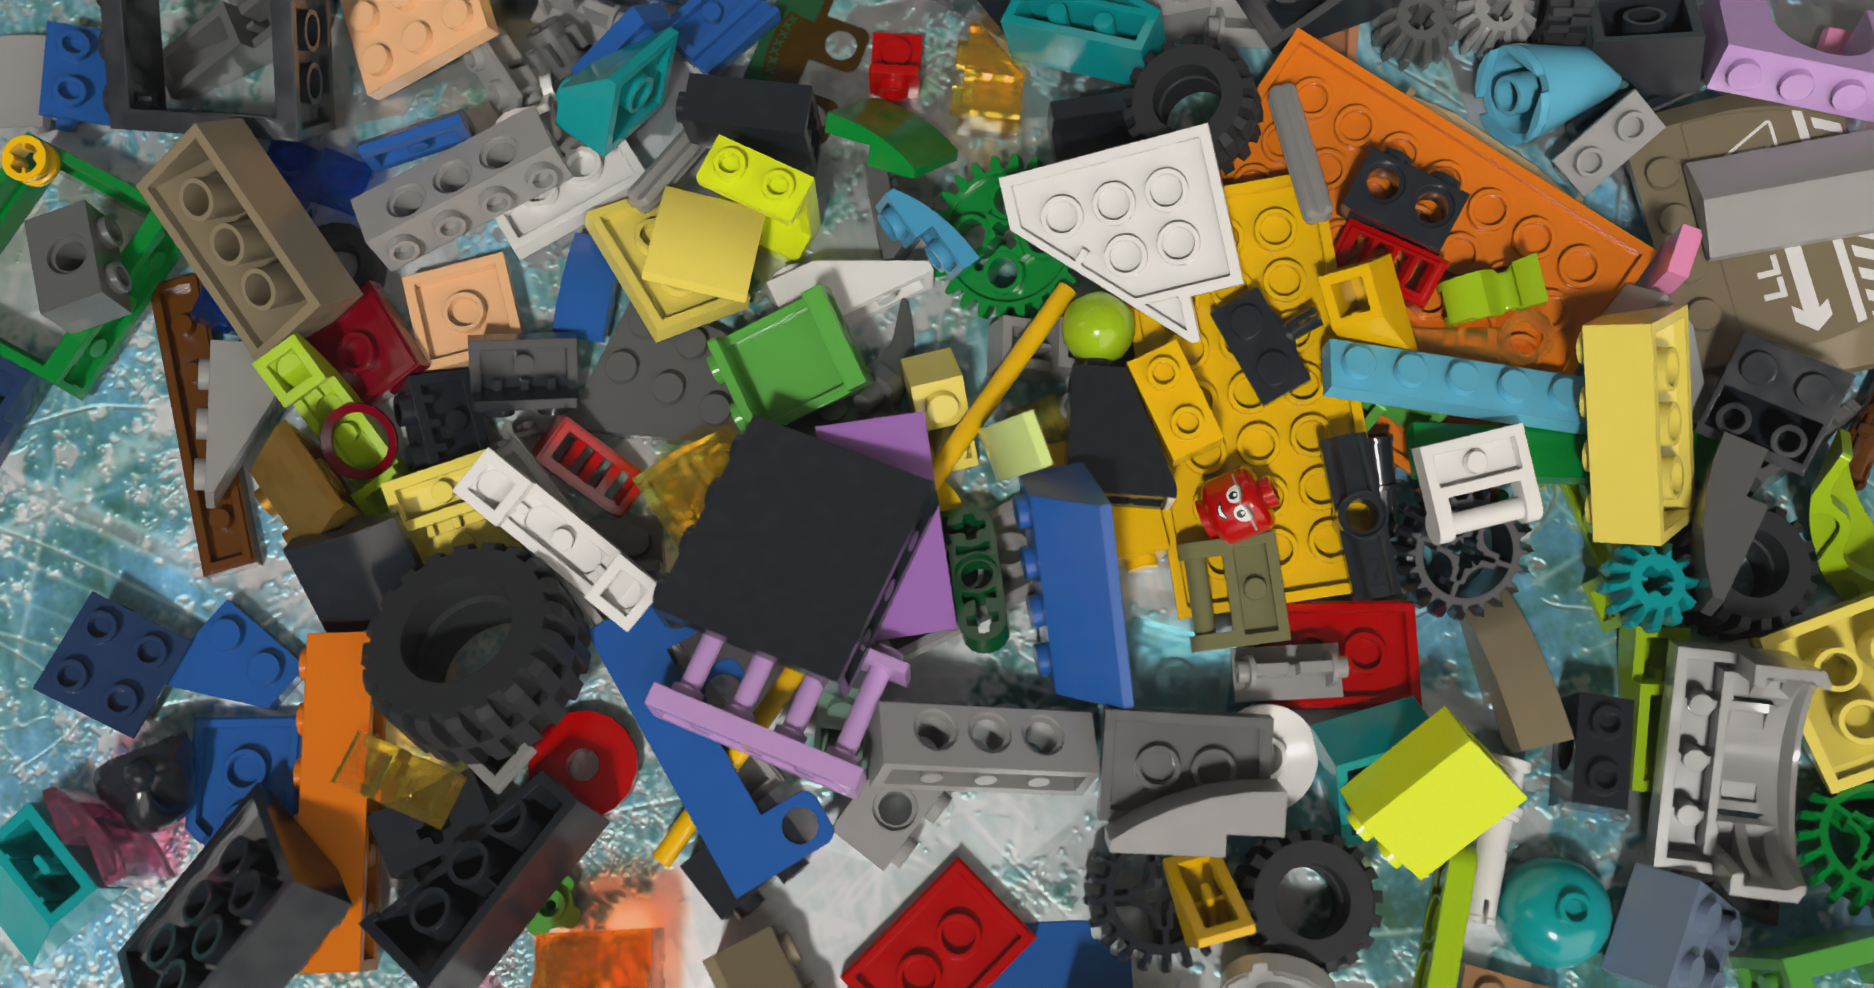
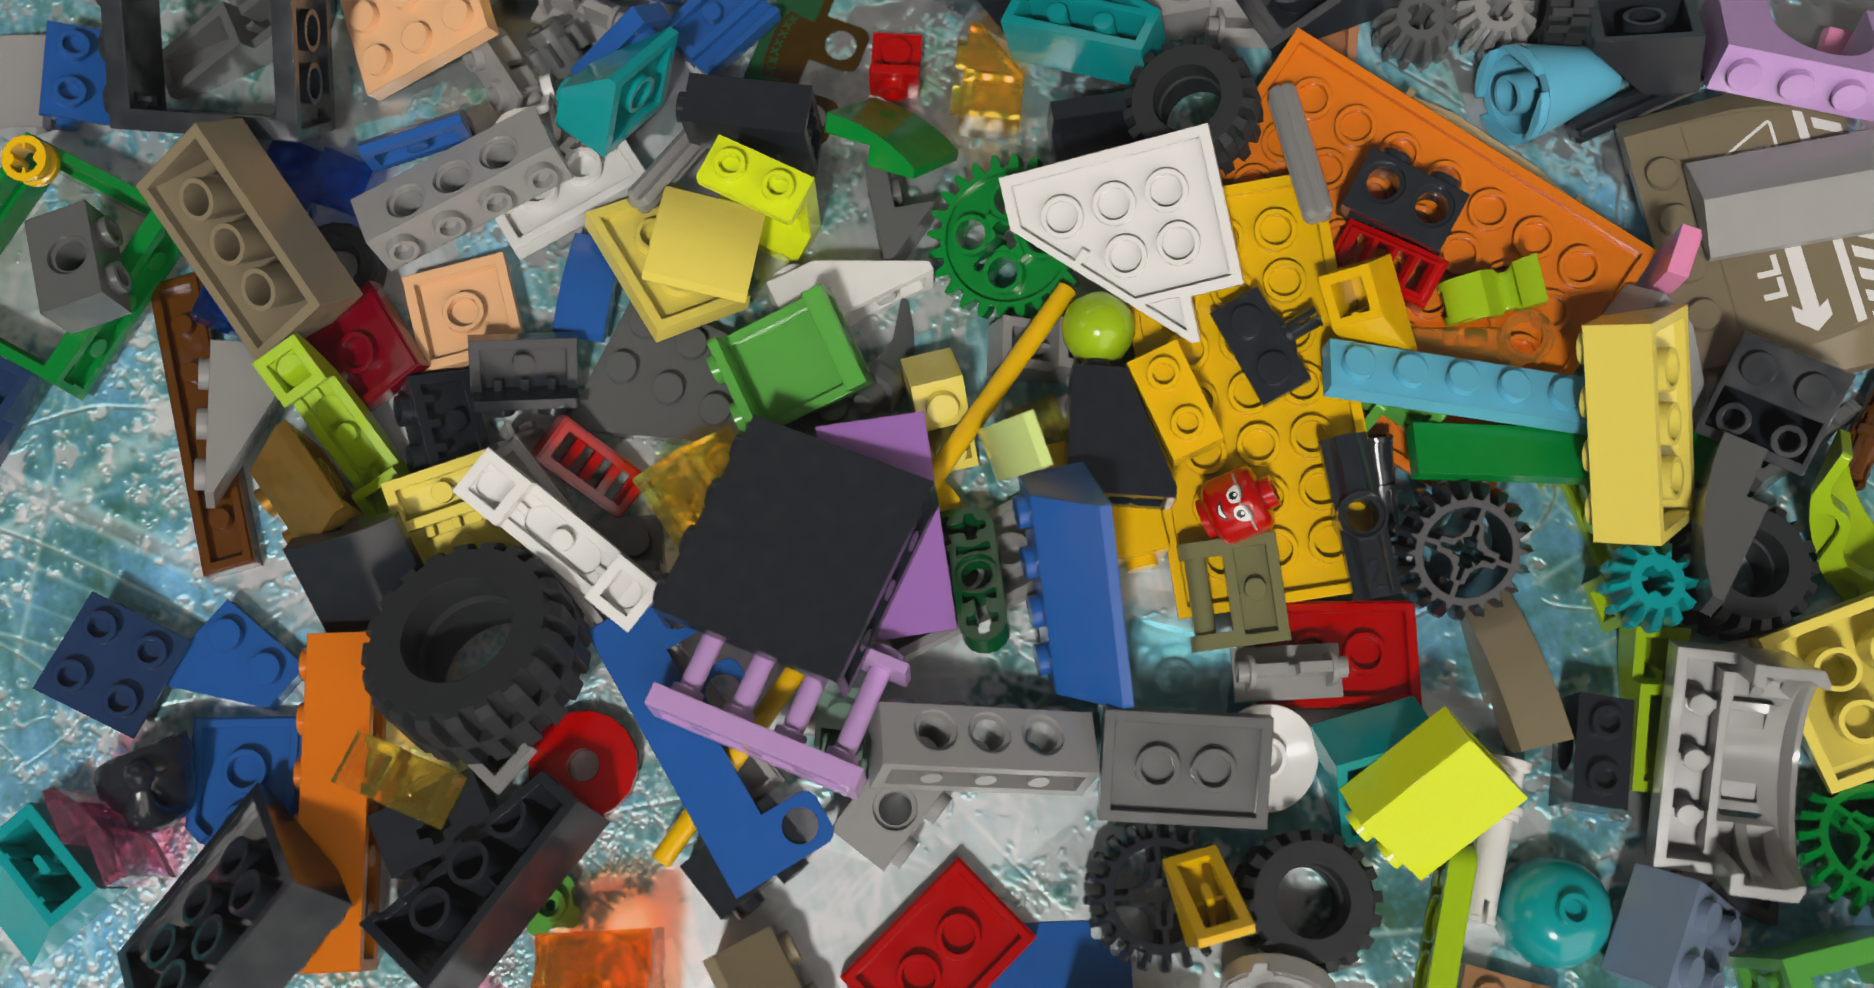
dark red piece [320,403,399,480] -> none
dark azure slope [875,188,980,280] -> none
light grey slope [1104,779,1287,858] -> none
white plate [1411,423,1543,545] -> none
light grey hinge [1551,89,1666,197] -> none

